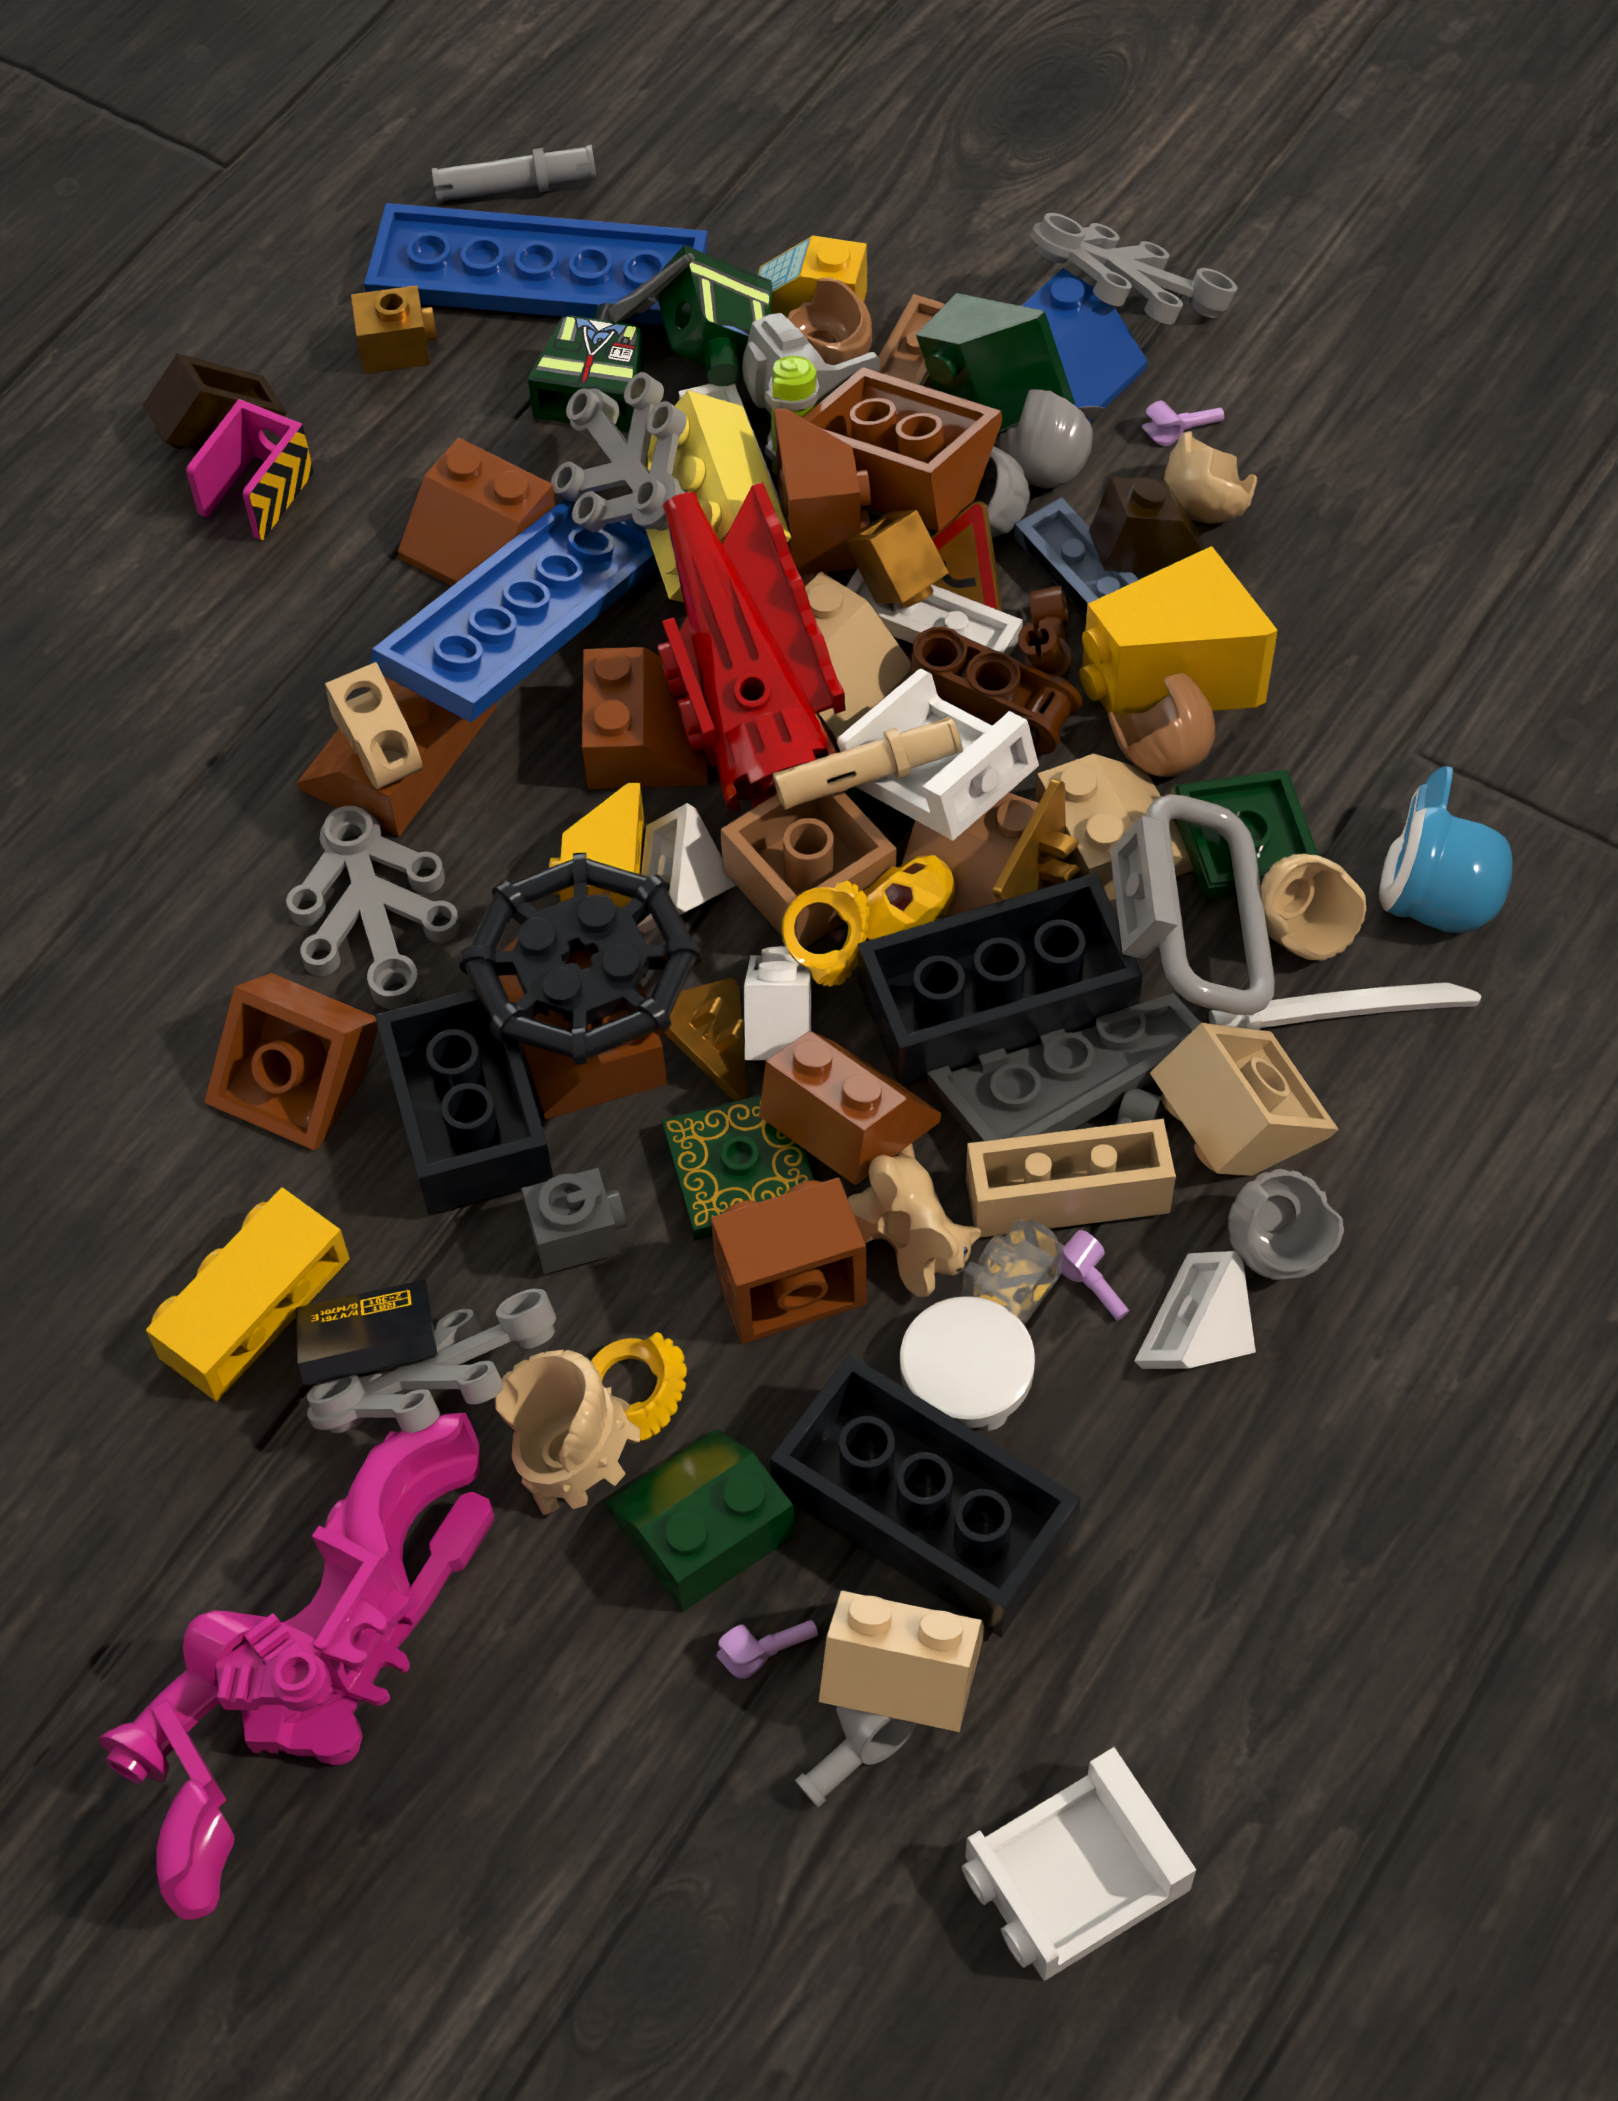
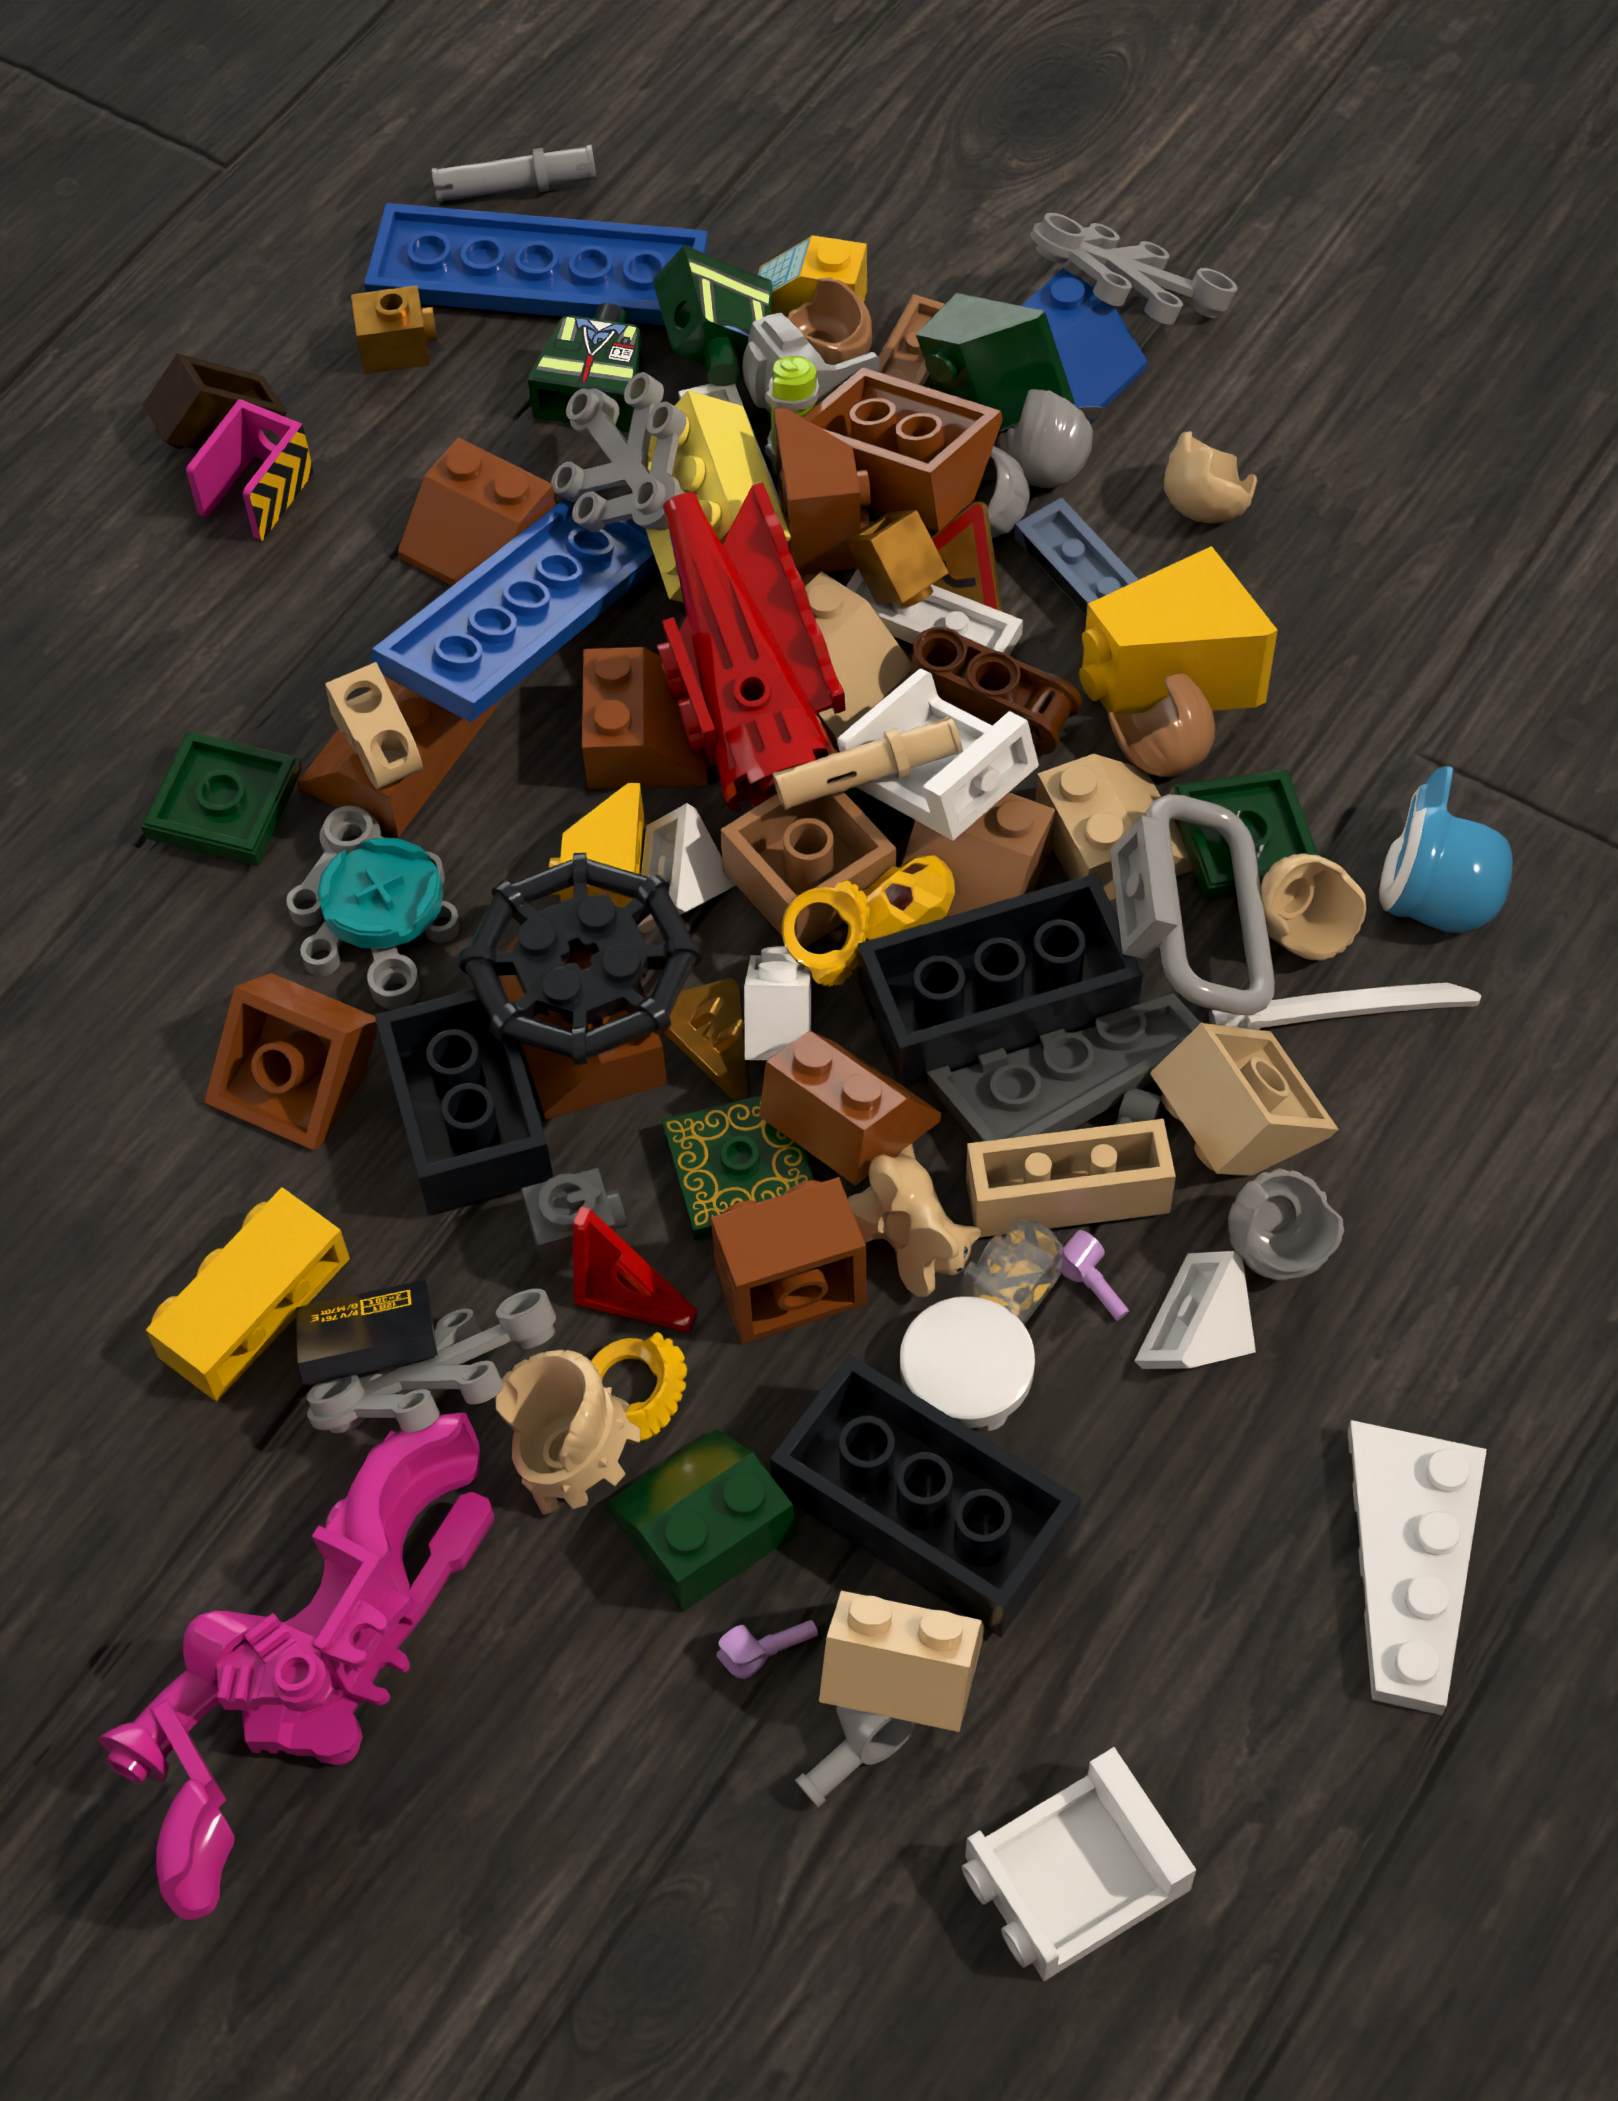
dark grey piece [607,253,695,323] -> none
pearl gold piece [993,779,1080,900] -> none
reddish brown piece [1018,586,1073,677] -> none
dark brown slope [1089,477,1206,573] -> none
lavender hand [1142,401,1224,446] -> none
none -> dark green plate [141,730,302,866]
none -> teal tile [317,838,444,949]
none -> red tile [573,1207,697,1333]
none -> white wing [1348,1420,1487,1715]

